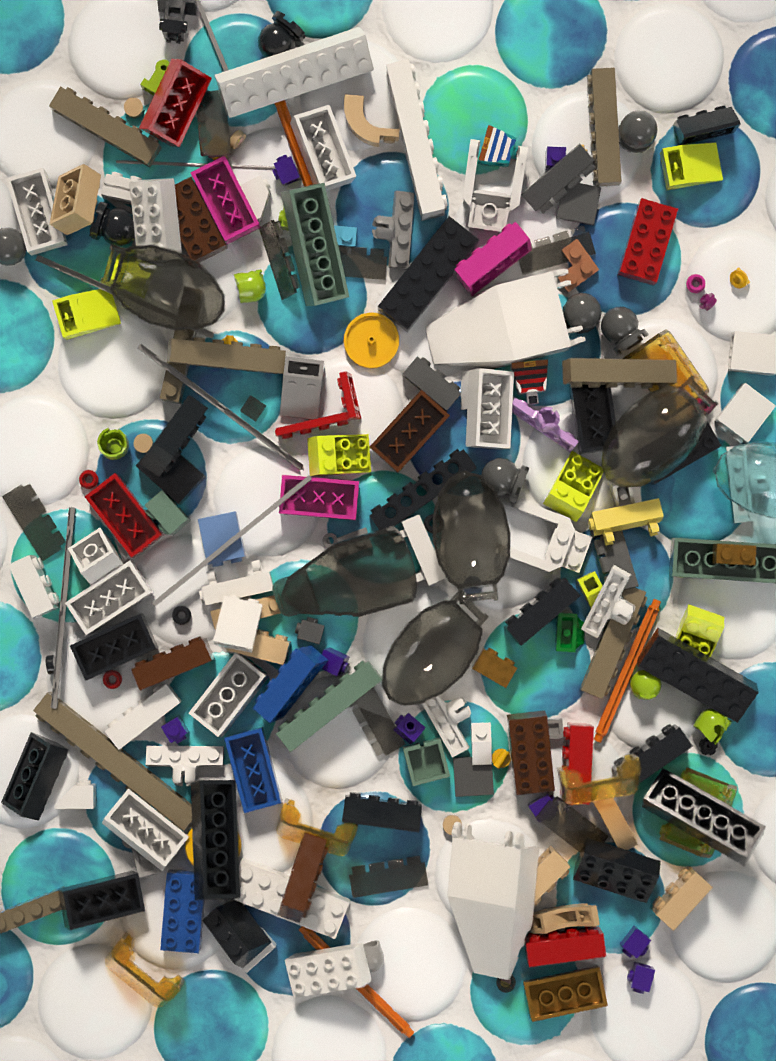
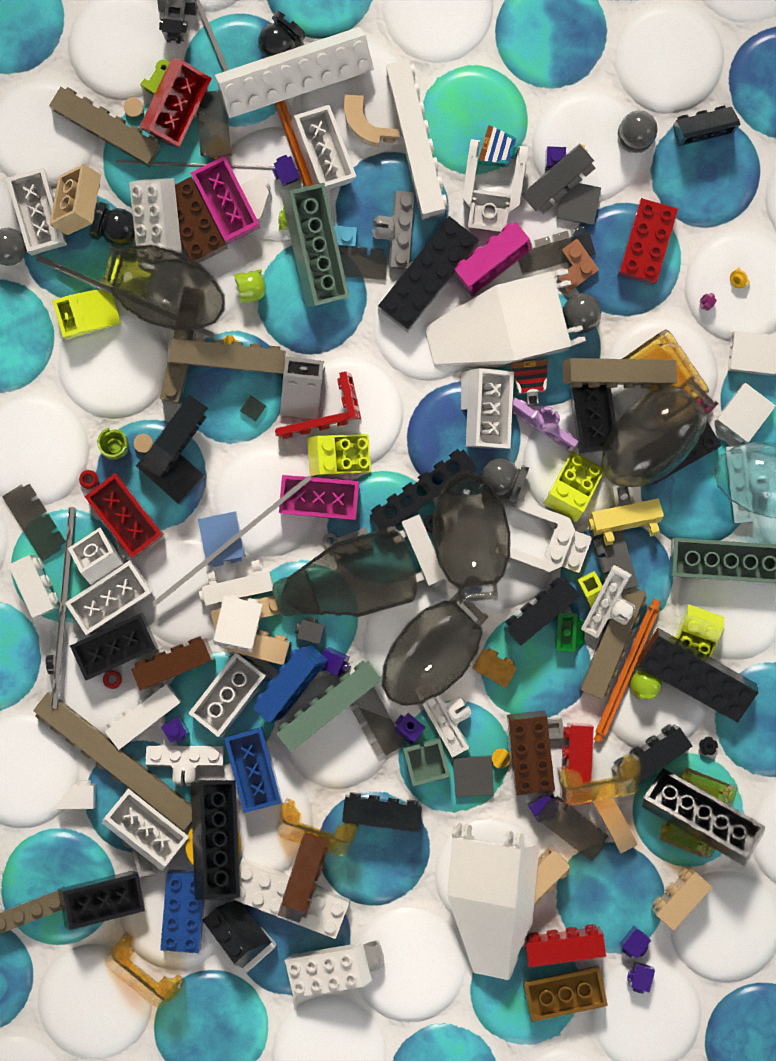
black slope [1,732,69,821] -> none
white brick [101,172,142,205] -> none
light grey piece [137,344,303,470] -> none
sand green piece [145,490,191,535] -> none
black plate [172,606,191,625] -> none
tan tile [228,130,246,149] -> none
clear smoke windscreen [259,220,300,300] -> none
orange piece [299,926,414,1038] -> none
yellow piece [344,313,399,369] -> none
clear smoke windscreen [349,855,428,898] -> none
reddish brown brick [369,390,450,473] -> none
dark grey brick [402,356,461,412] -> none
tan tile [443,815,462,835] -> none
white slope [471,722,492,765] -> none
clear smoke tile [496,975,516,993] -> none
tan arch [531,903,600,934] -> none
black brick [573,837,661,903] -> none
dark tan brick [587,67,622,187] -> none
dark grey tile [601,306,649,356] -> none
neon yellow slope [660,143,723,191] -> none
dark pink plate [686,274,705,293] -> none
lime helmet [693,708,732,745] -> none
pearl gold brick [712,544,756,565] -> none

